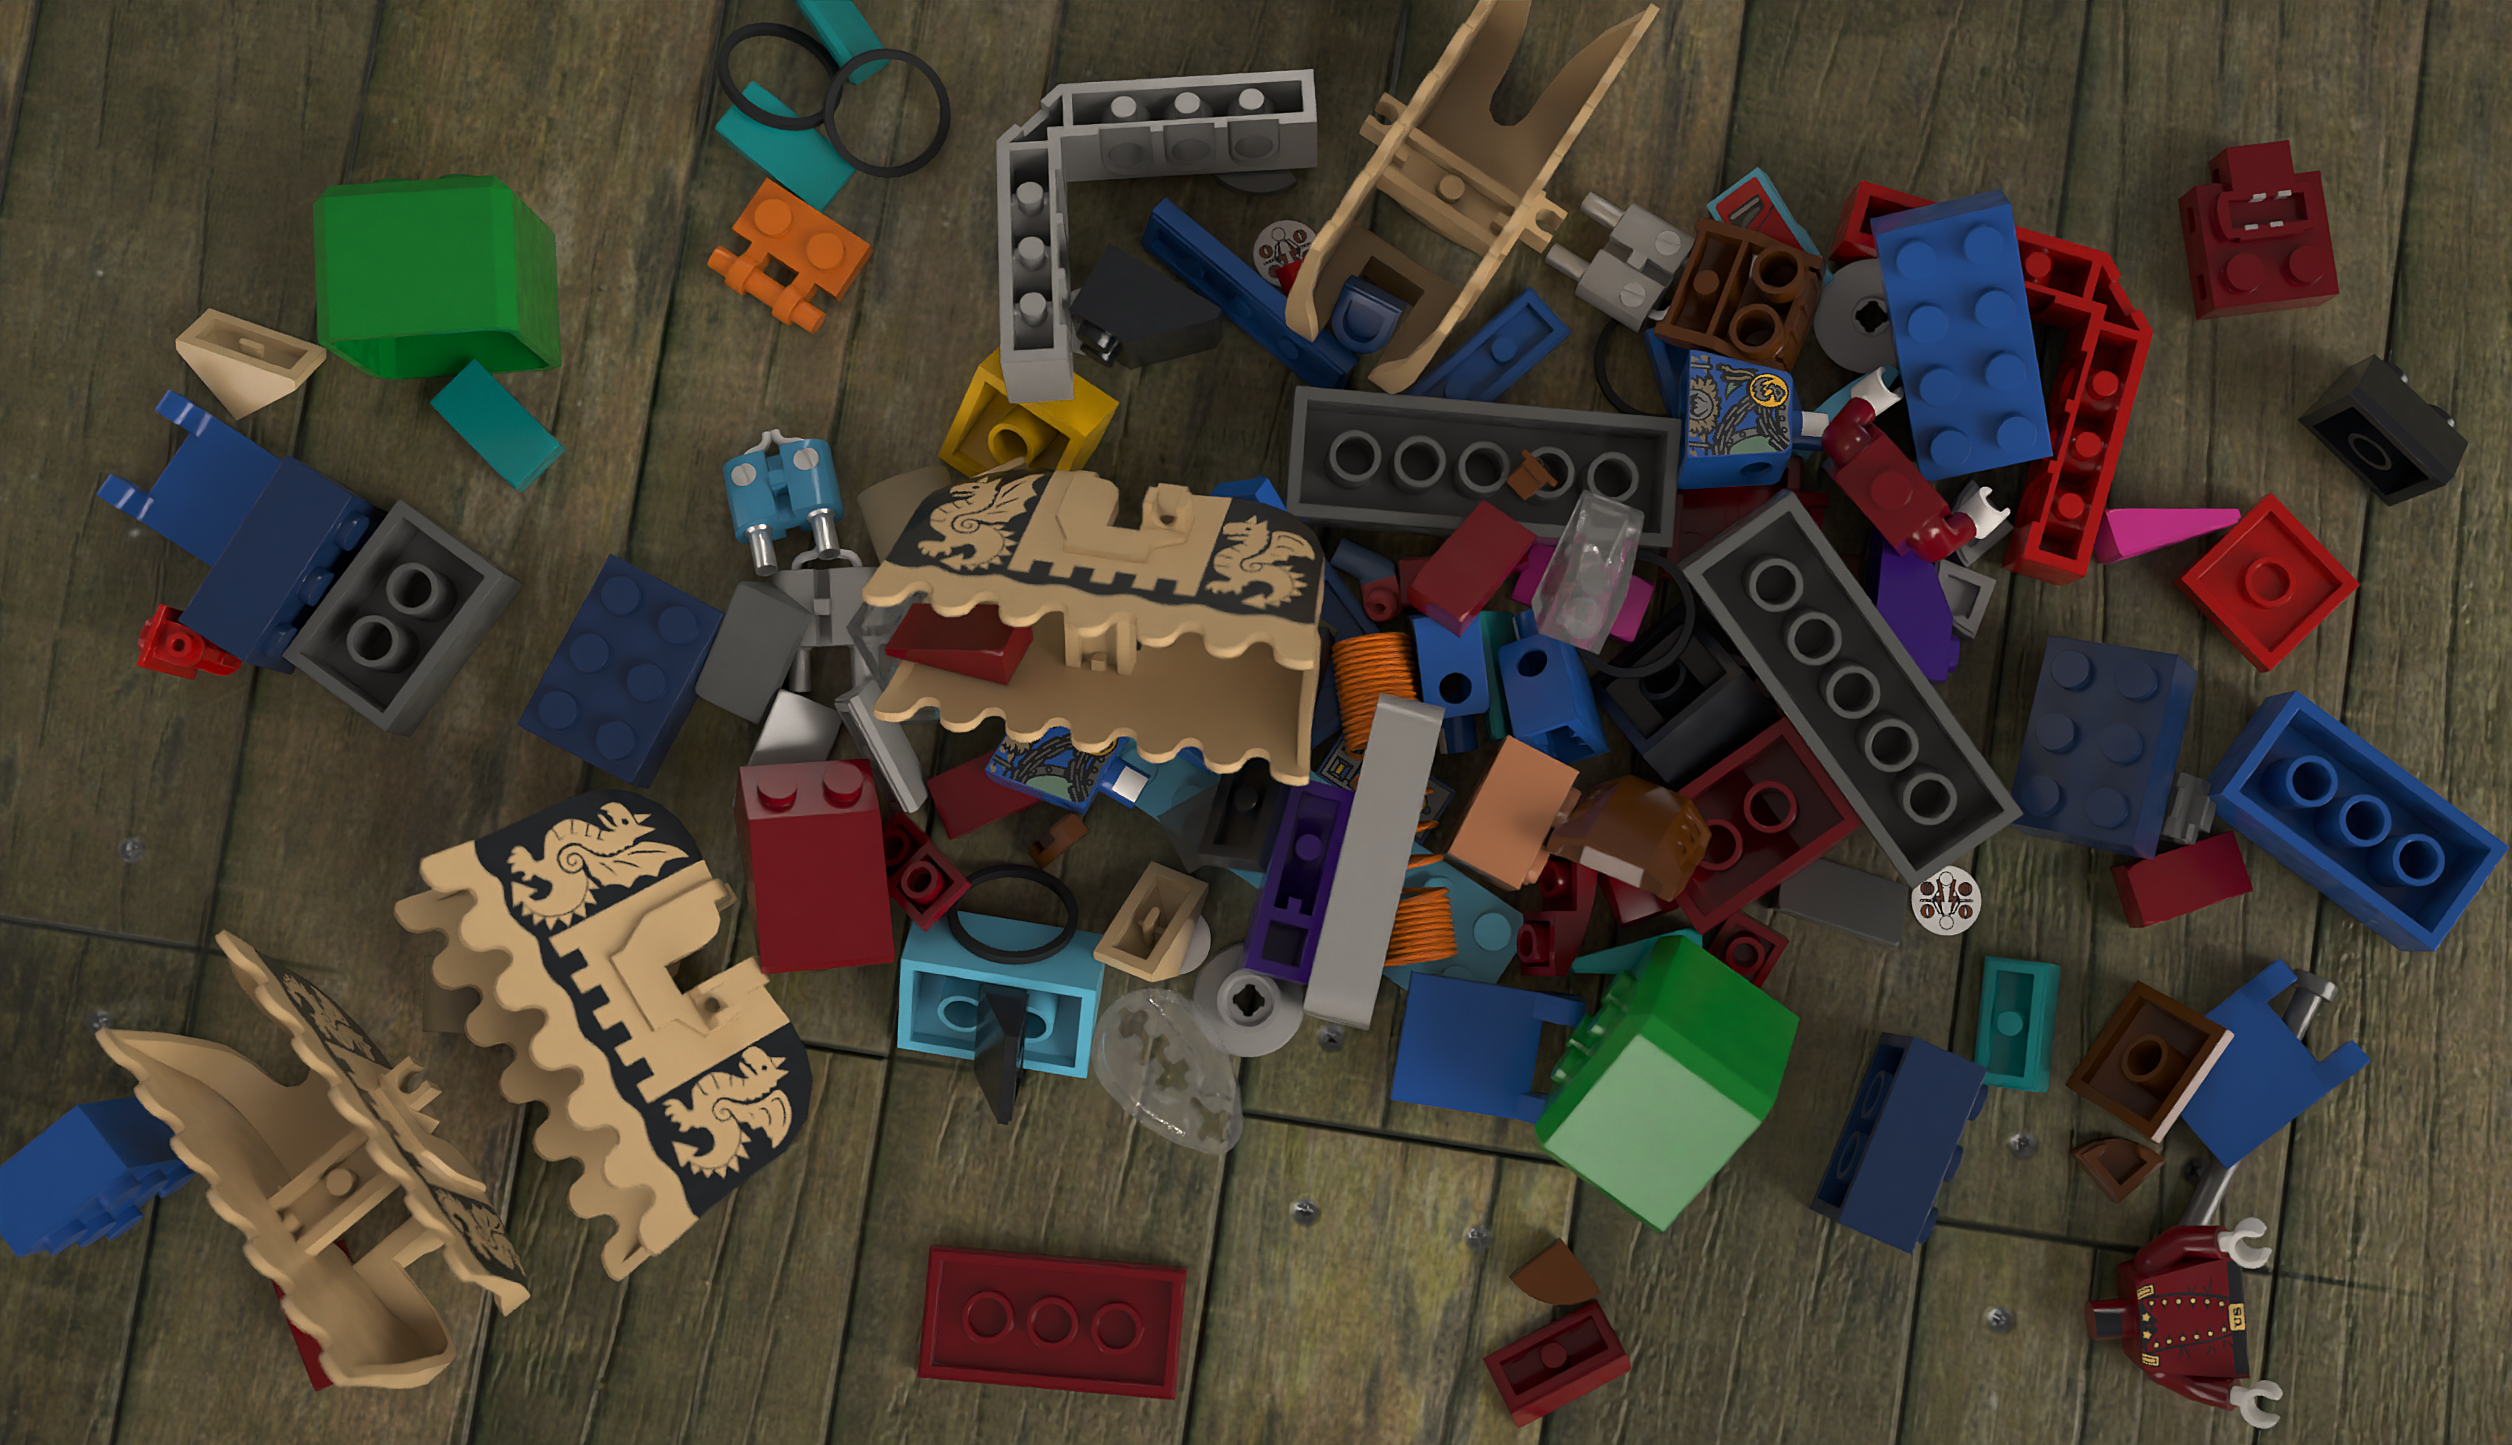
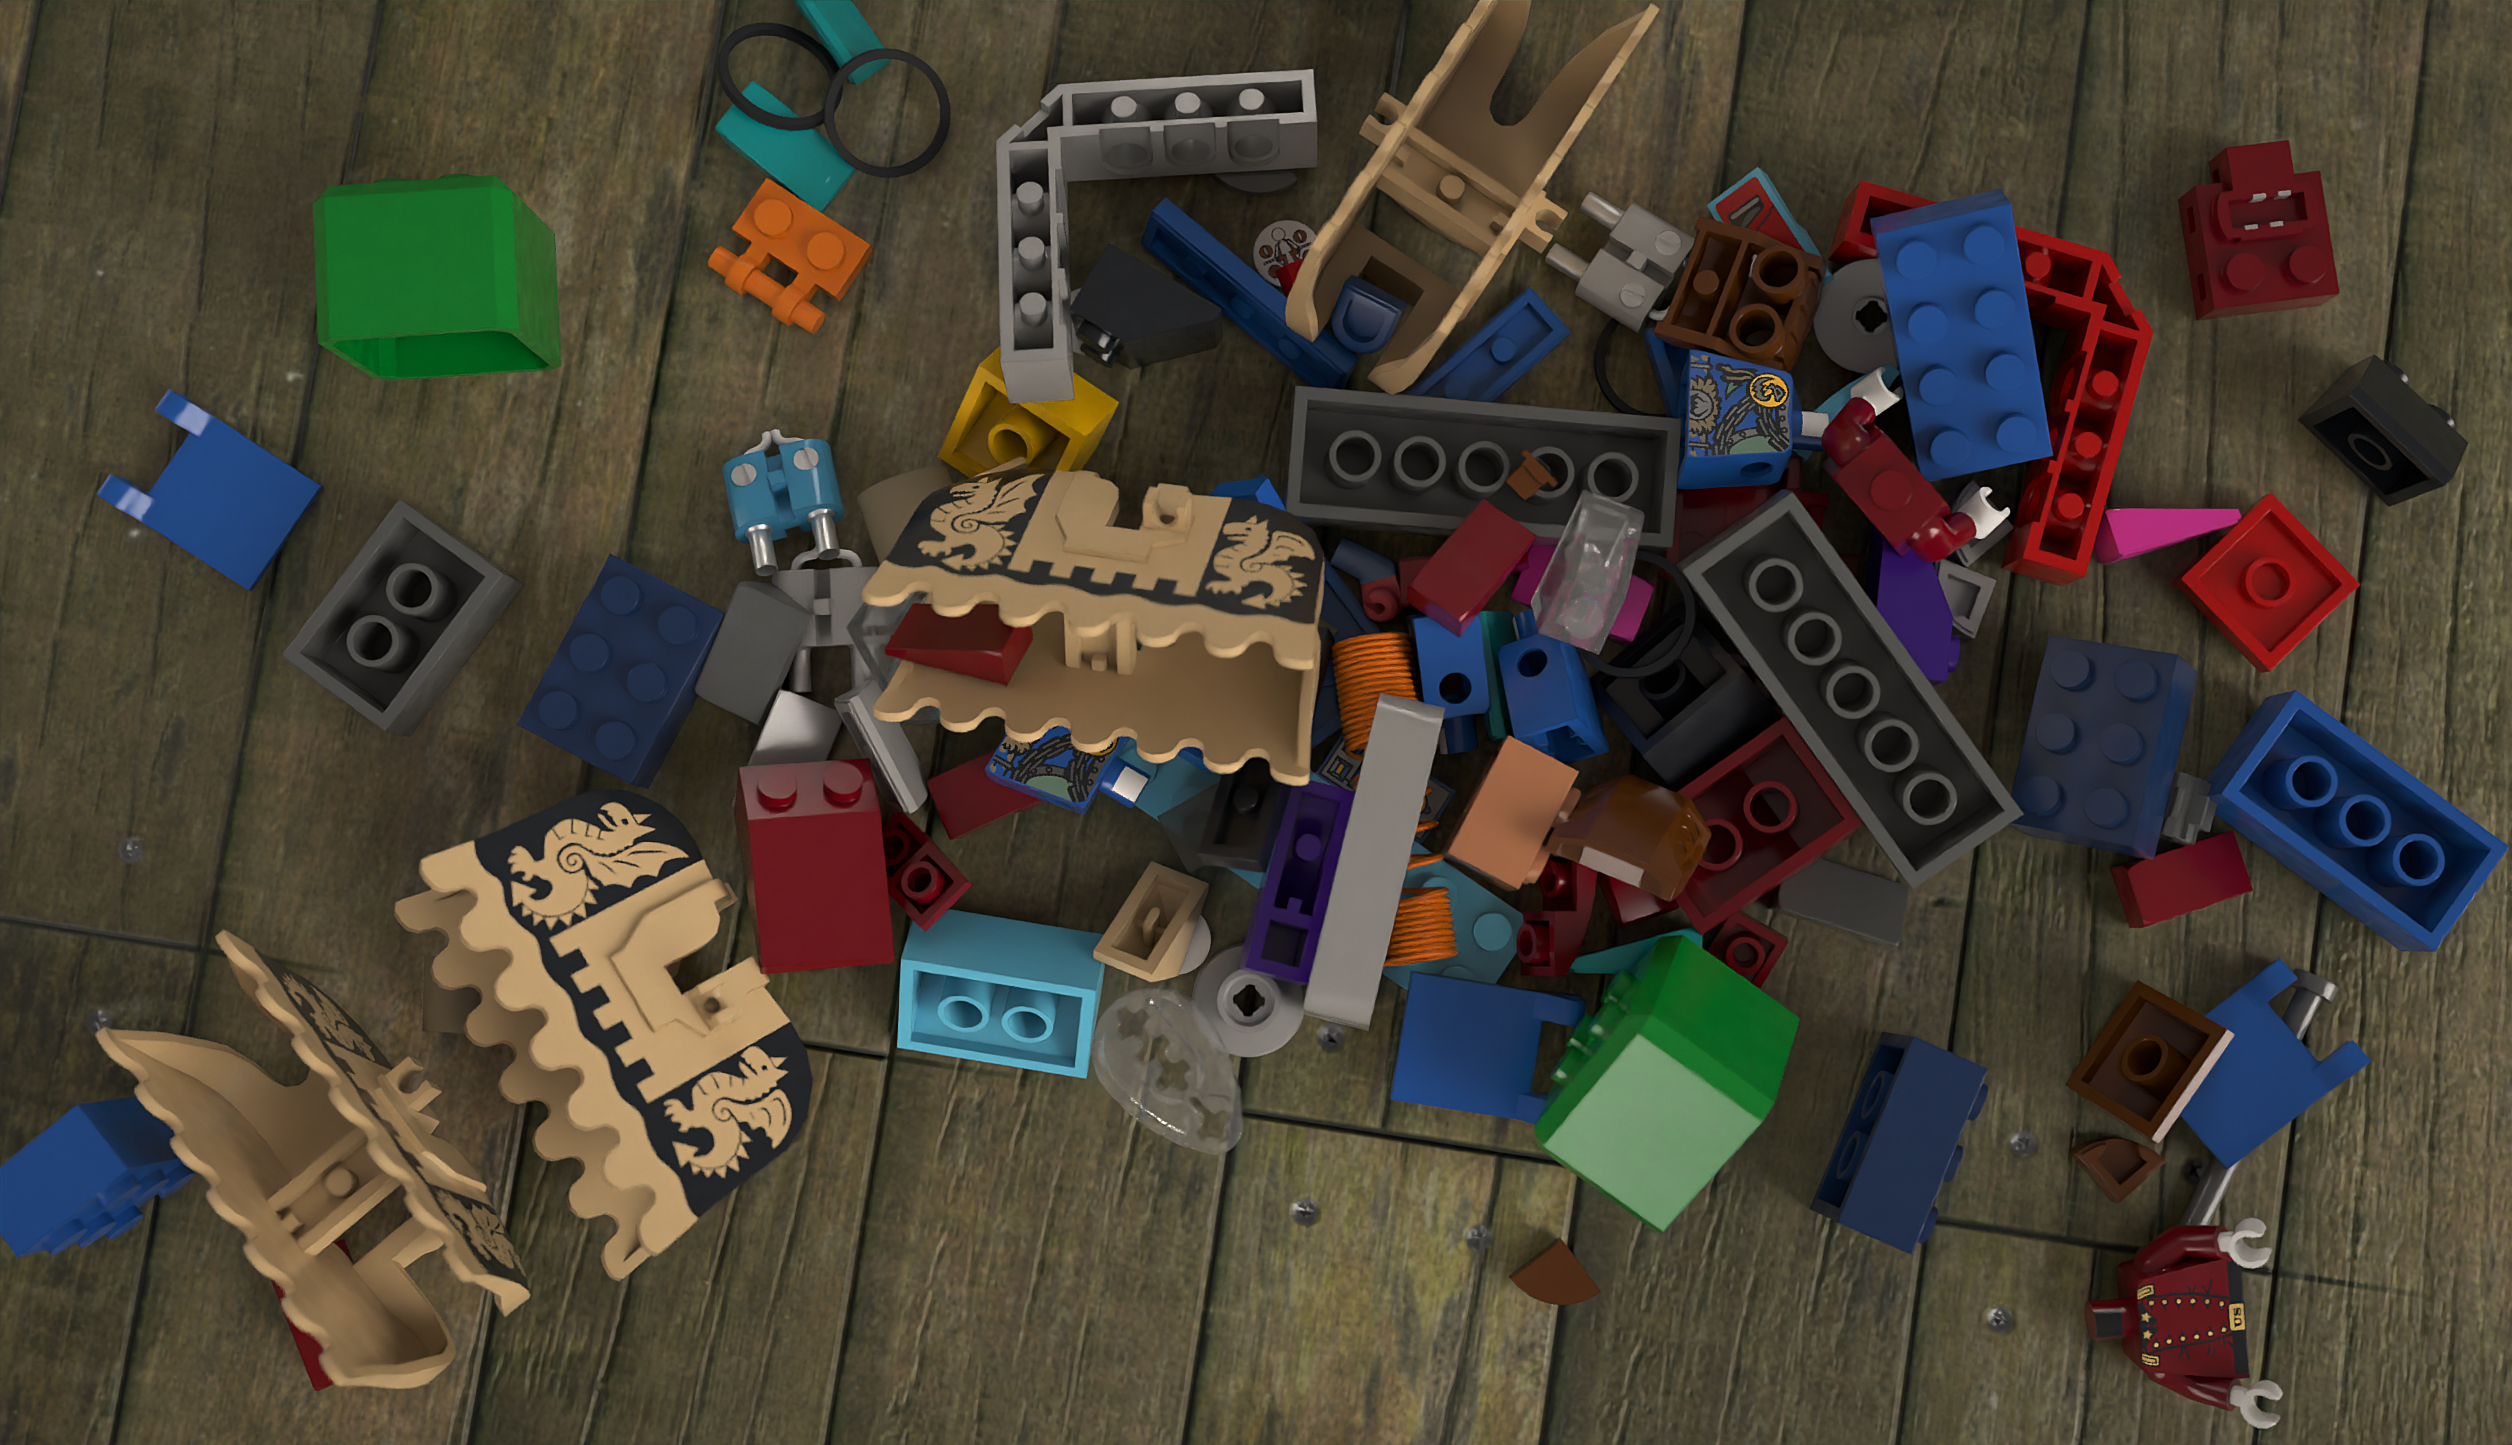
red hinge [136,603,243,680] -> none
tan slope [176,308,326,421] -> none
dark blue brick [178,454,389,675] -> none
teal slope [429,358,567,493] -> none
dark red tile [917,1244,1188,1400] -> none
black piece [947,864,1078,965] -> none
black slope [973,983,1030,1125] -> none
reddish brown tile [1027,812,1090,871] -> none
dark red slope [1482,1299,1632,1428] -> none
white sticker [1911,866,1981,935] -> none
teal slope [1974,956,2060,1093] -> none

